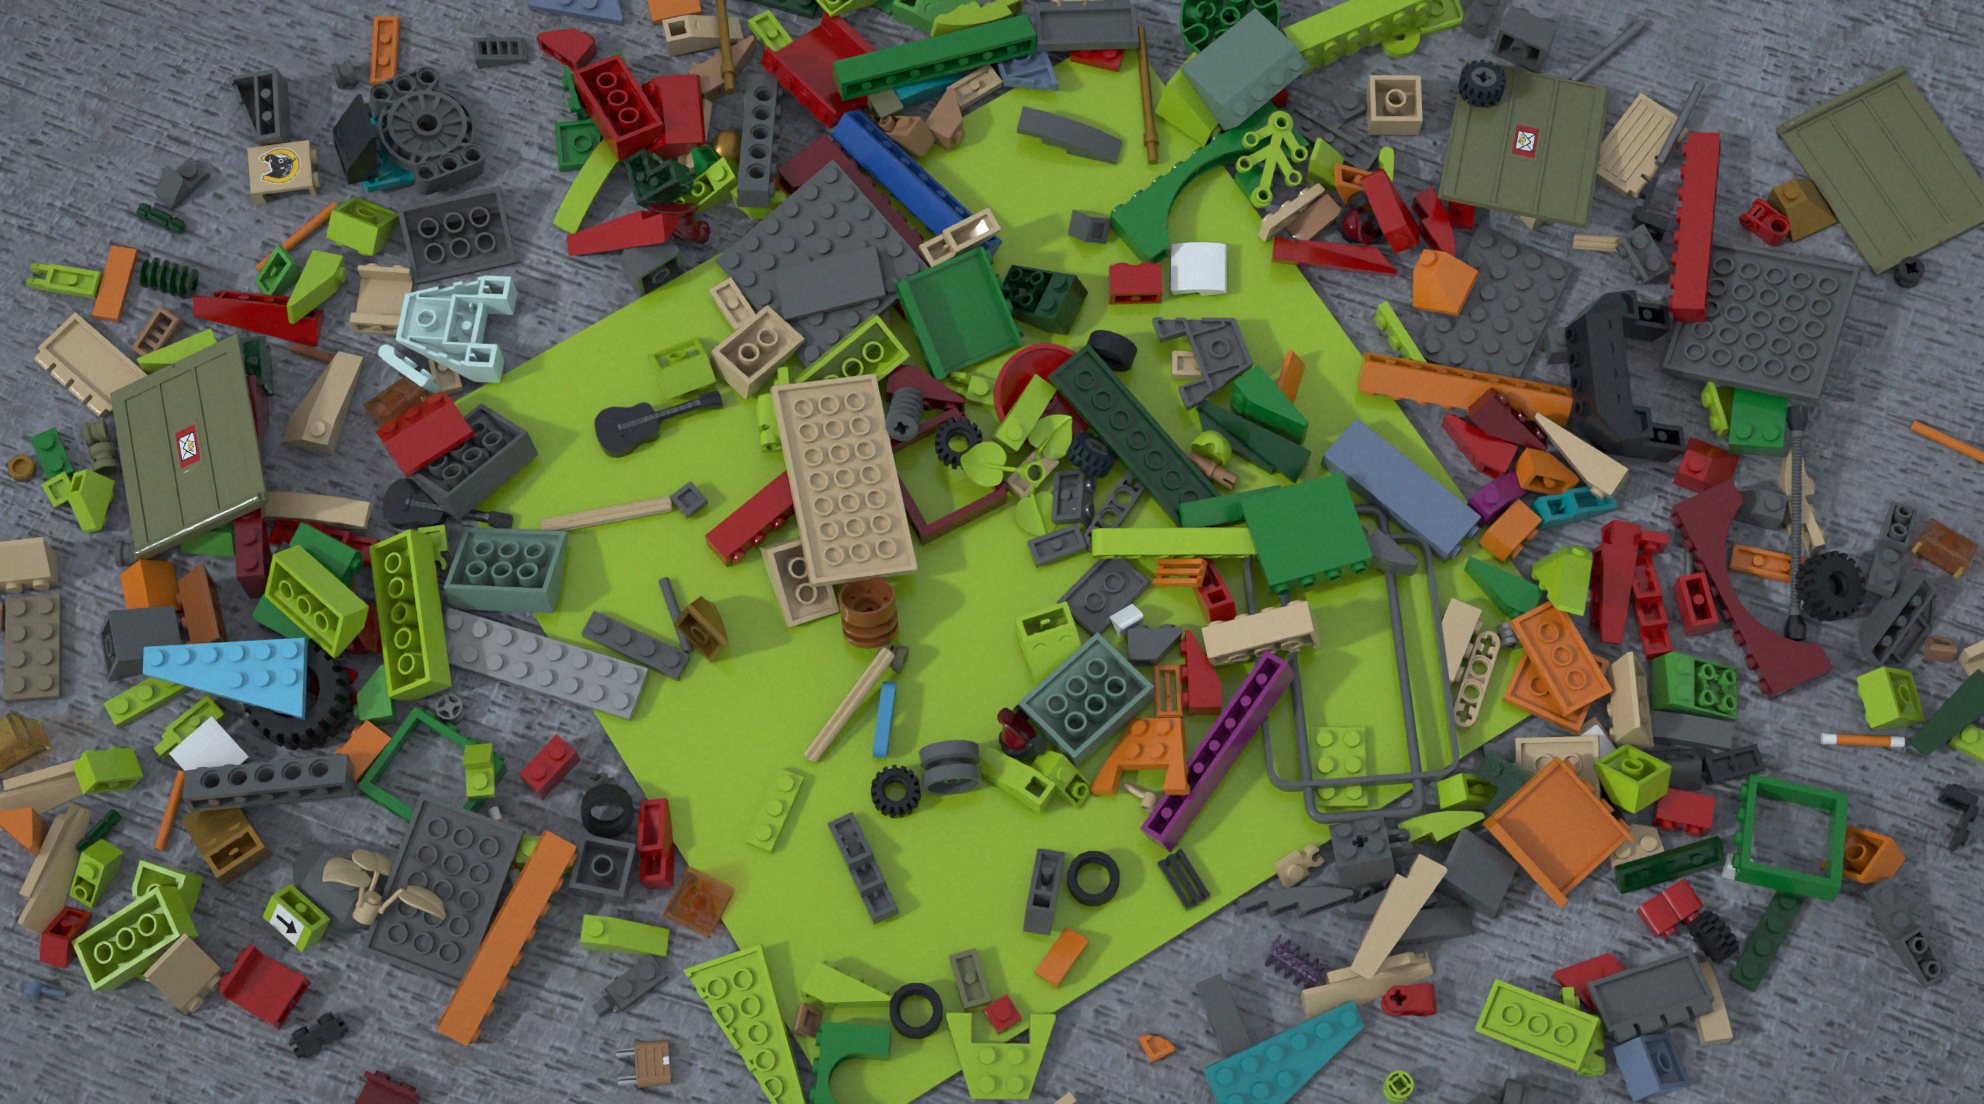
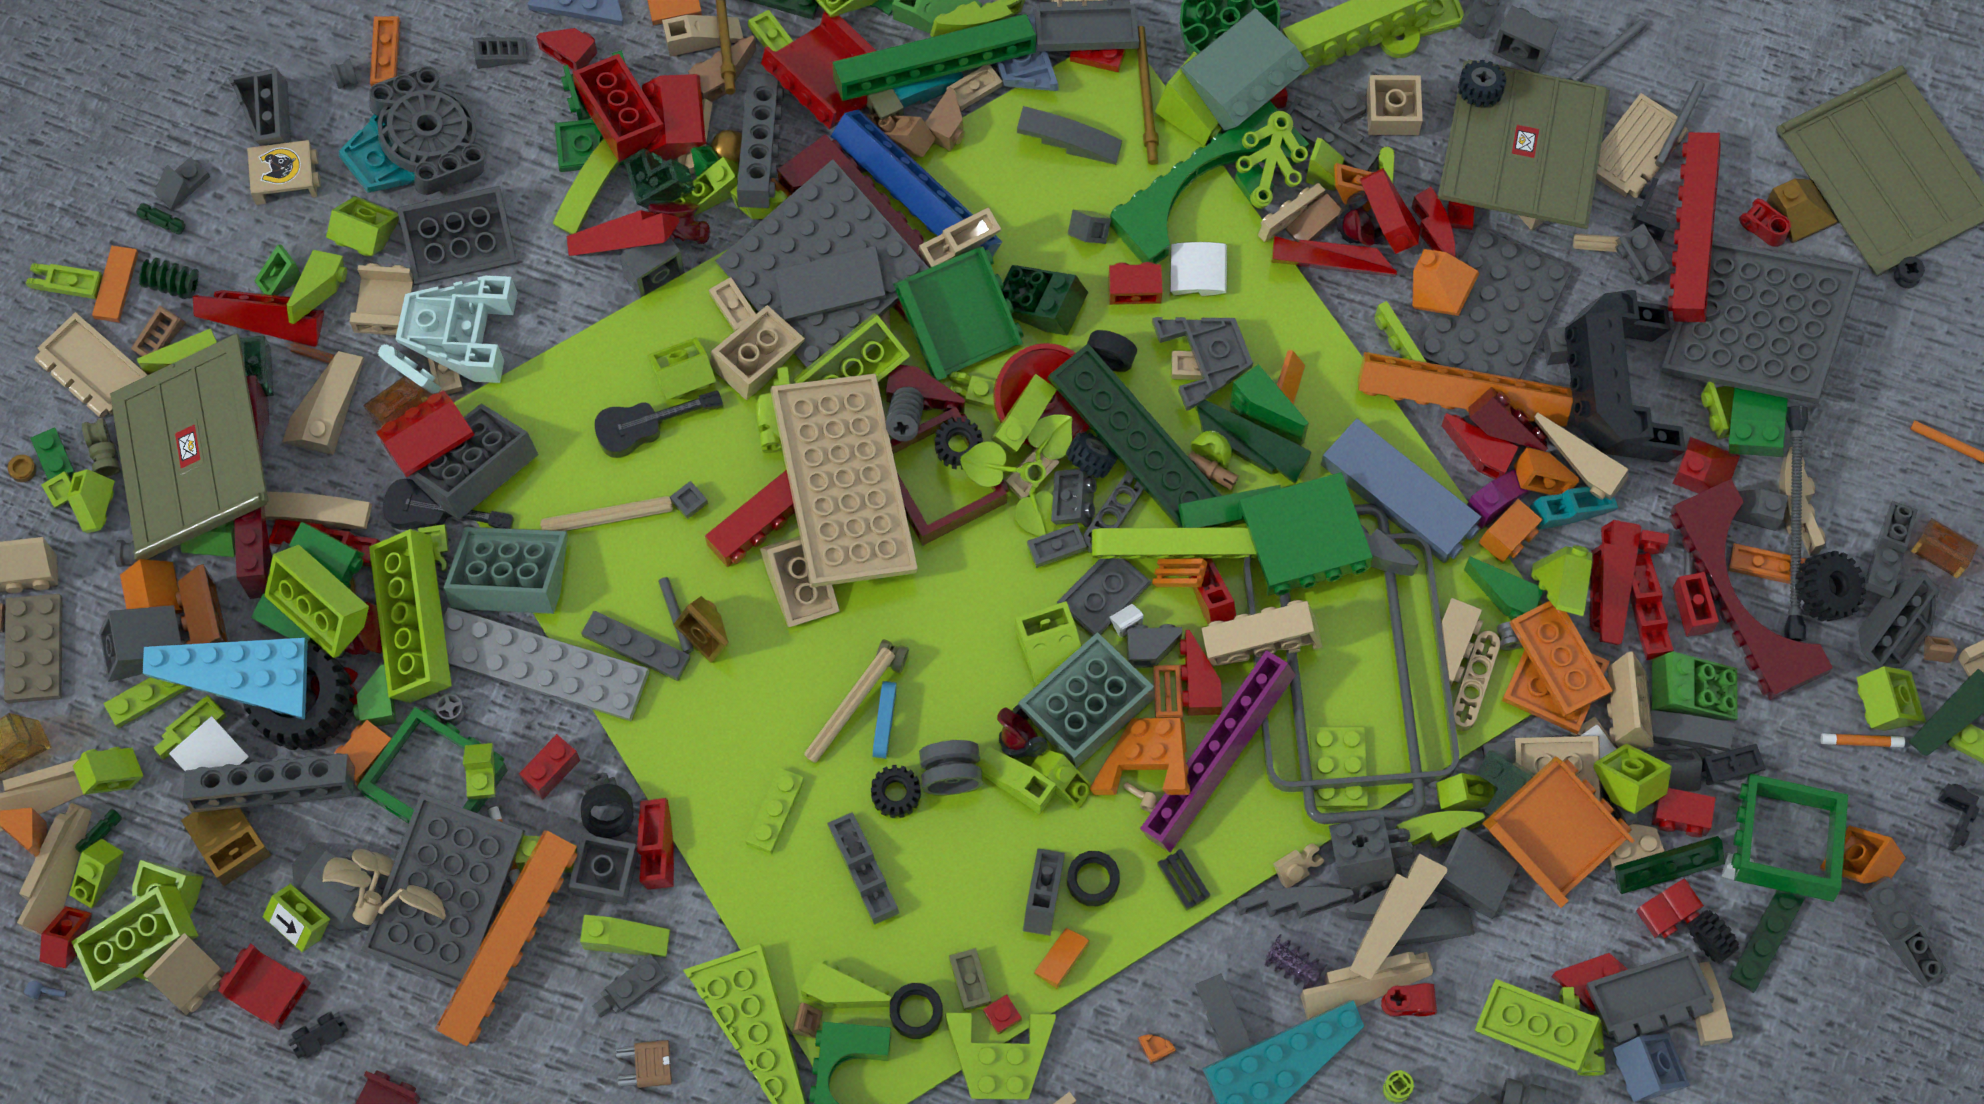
orange bar [154,770,185,852] -> none
orange bar [255,201,338,272] -> none
black slope [332,94,381,185] -> none
clear orange slope [663,866,735,938] -> none
dark orange wheel [839,577,899,649] -> none

